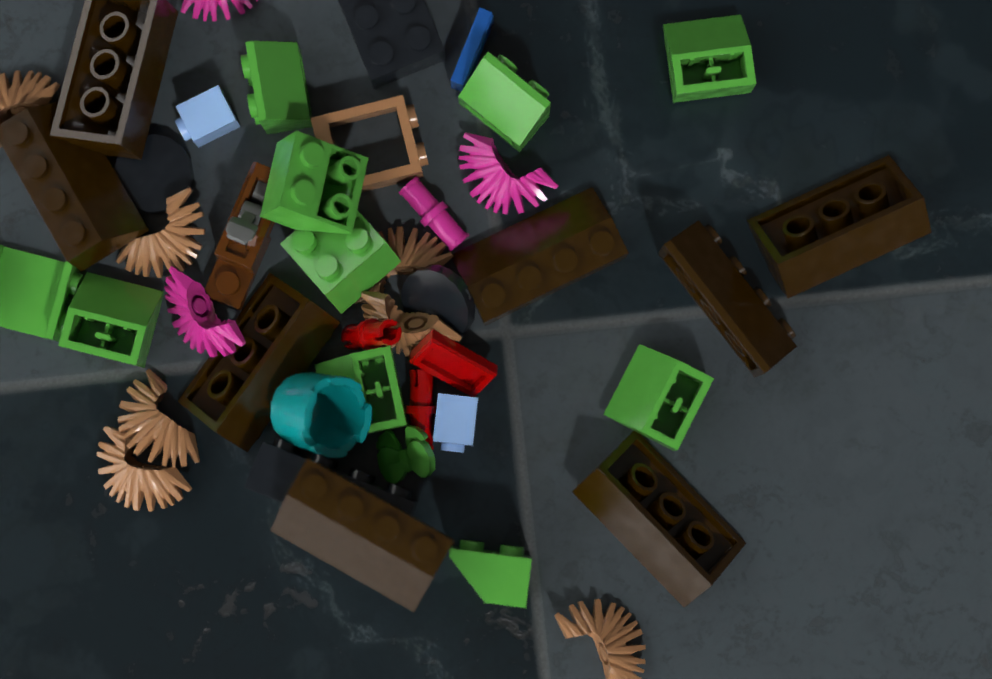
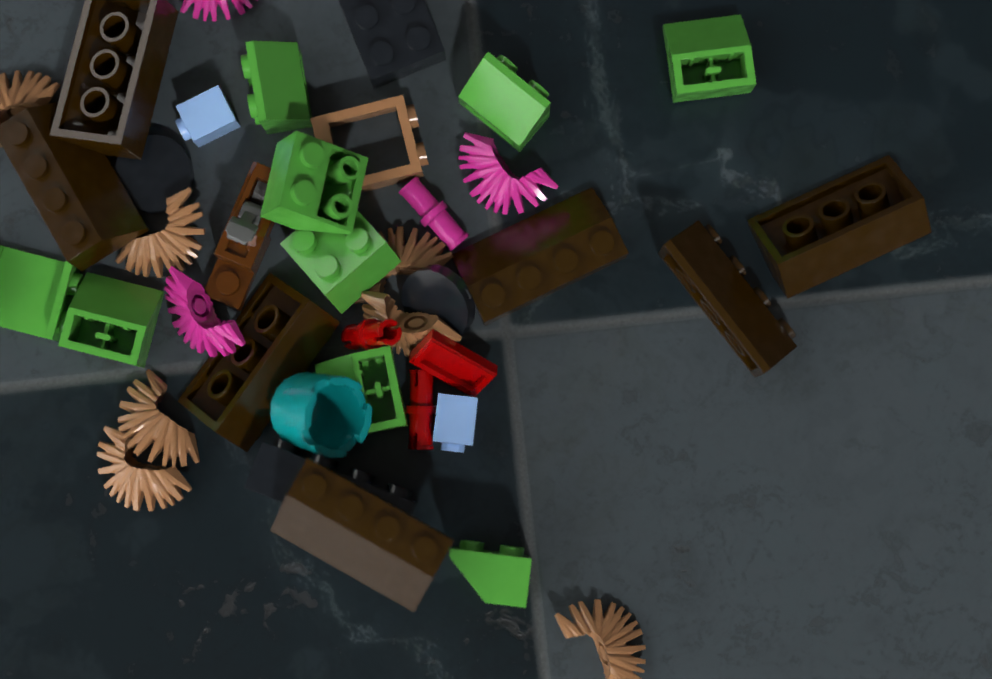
bright green piece [376,425,435,484] -> none
blue tile [450,7,494,91] -> none
dark brown slope [572,431,746,607] -> none
bright green slope [603,344,714,451] -> none

